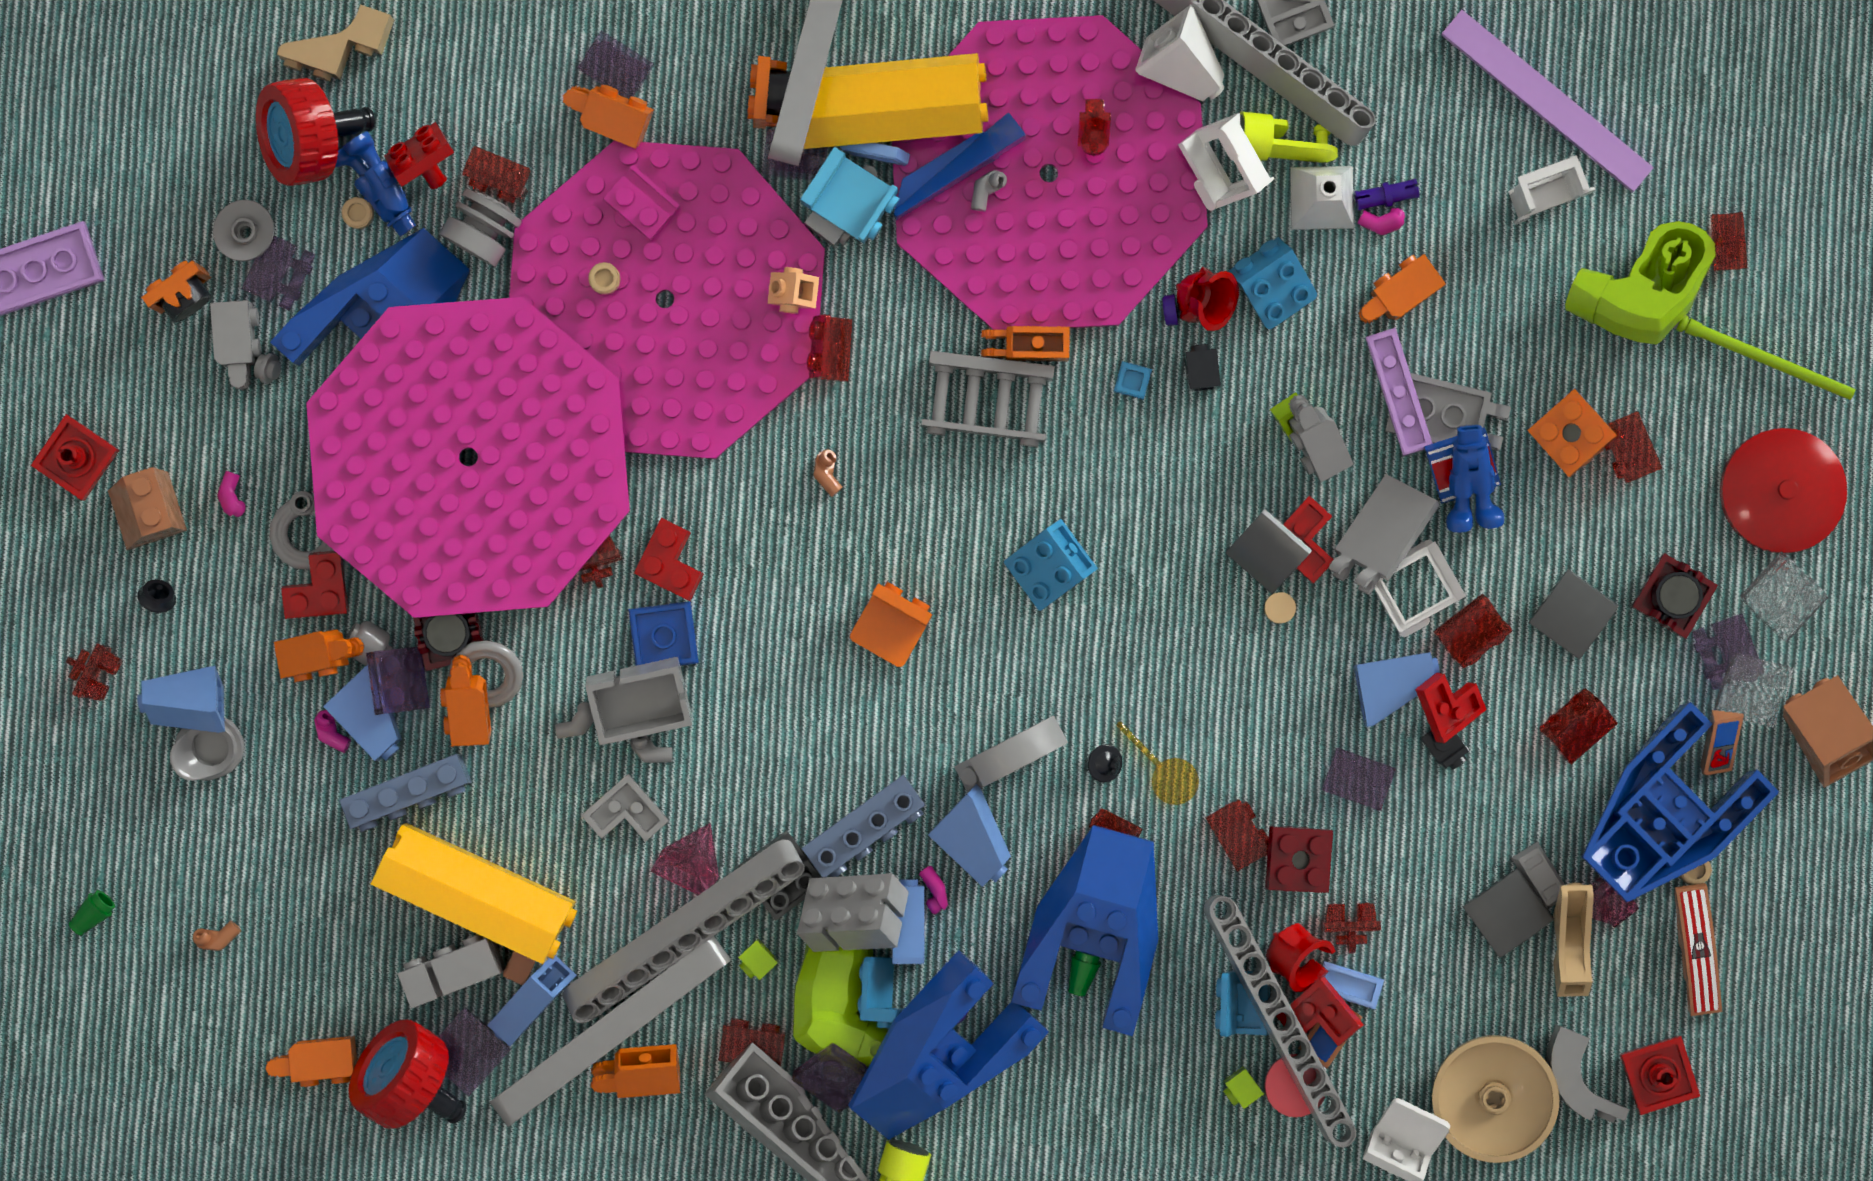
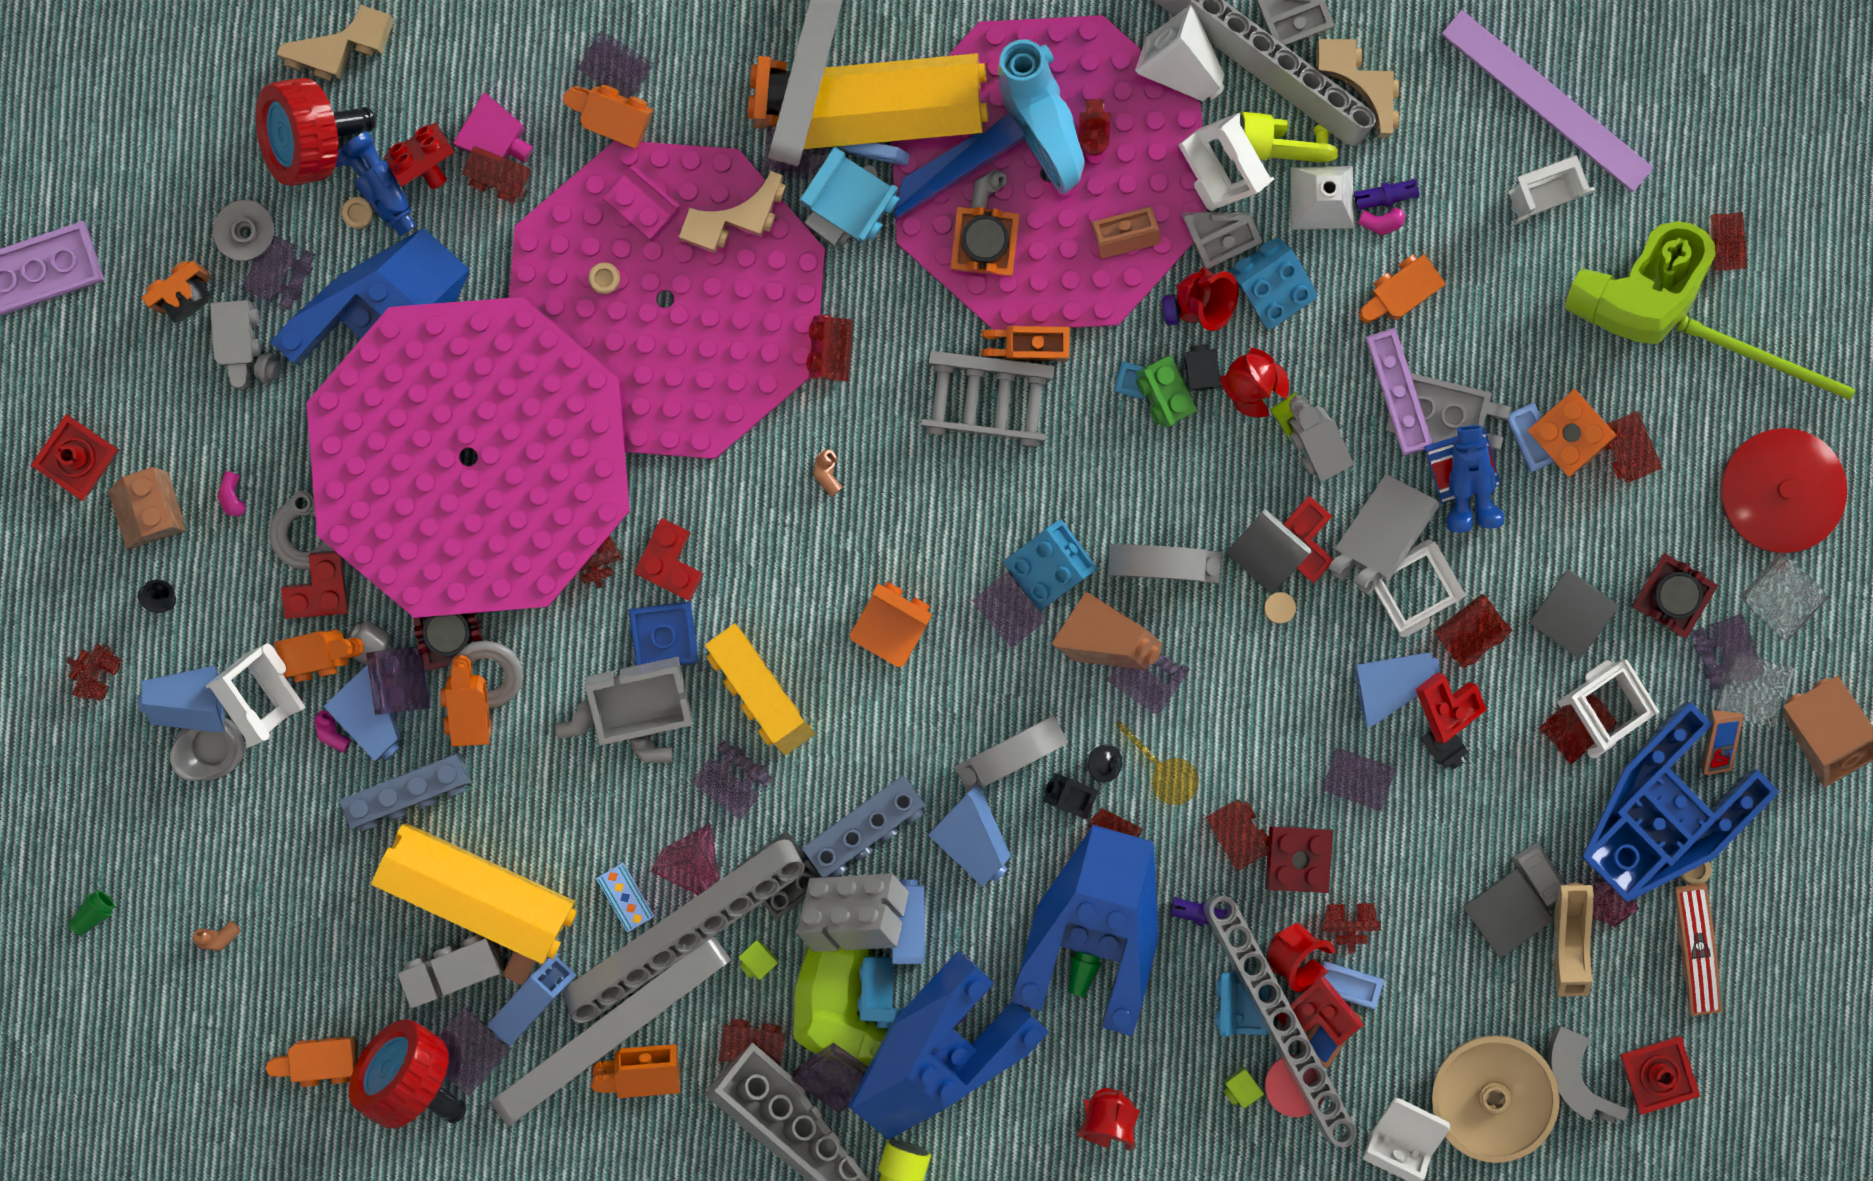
light grey wheel [439,188,522,267] -> none
light grey plate [581,774,670,842] -> none
light nougat brick [767,267,819,314] -> none
dark pink arm [919,866,948,914] -> none
none -> white piece [206,644,305,748]
none -> dark pink torso [453,92,534,166]
none -> light blue tile [596,862,655,933]
none -> tan arch [679,171,787,254]
none -> clear purple plate [692,740,773,820]
none -> yellow wedge [705,623,815,756]
none -> piece [950,207,1020,277]
none -> clear purple plate [972,572,1046,649]
none -> medium azure piece [998,40,1085,194]
none -> black bracket [1043,773,1099,820]
none -> nougat slope [1051,591,1163,670]
none -> red helmet [1077,1088,1140,1151]
none -> nougat slope [1091,206,1161,259]
none -> clear purple plate [1107,653,1190,716]
none -> light grey arch [1108,544,1221,583]
none -> bright green bracket [1135,355,1198,428]
none -> dark purple pin [1170,896,1227,927]
none -> light grey wing [1181,212,1263,269]
none -> red helmet [1220,347,1289,417]
none -> tan arch [1316,39,1399,138]
none -> light blue tile [1506,402,1555,472]
none -> white piece [1557,659,1660,758]

